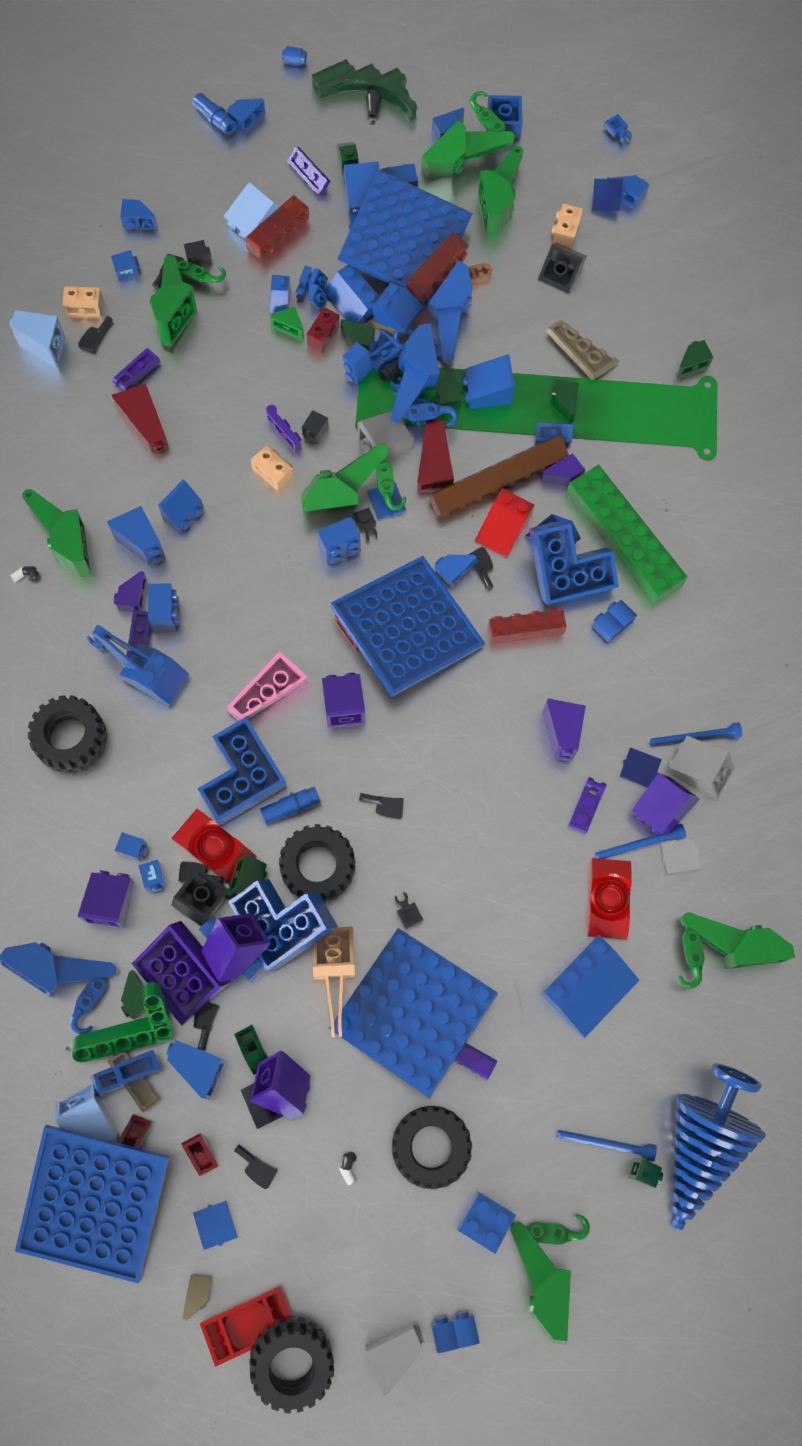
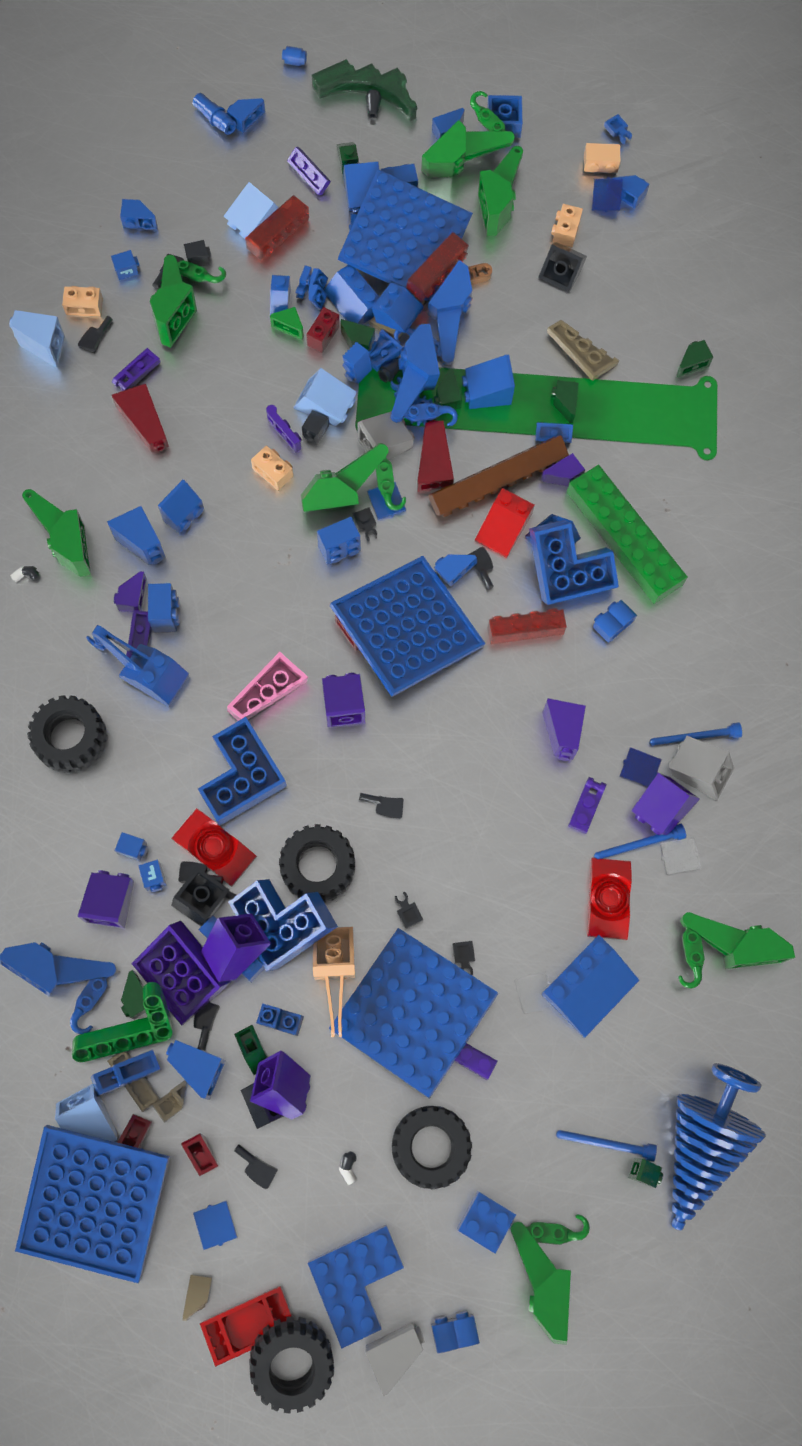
dark green slope [226,855,267,896] -> none
blue piece [260,786,321,824] -> none
none -> dark tan slope [152,1080,187,1123]
none -> blue slope [256,1003,304,1036]
none -> light blue slope [293,368,357,426]
none -> blue brick [308,1225,404,1349]
none -> black plate [452,941,475,975]
none -> light nougat brick [584,143,620,173]

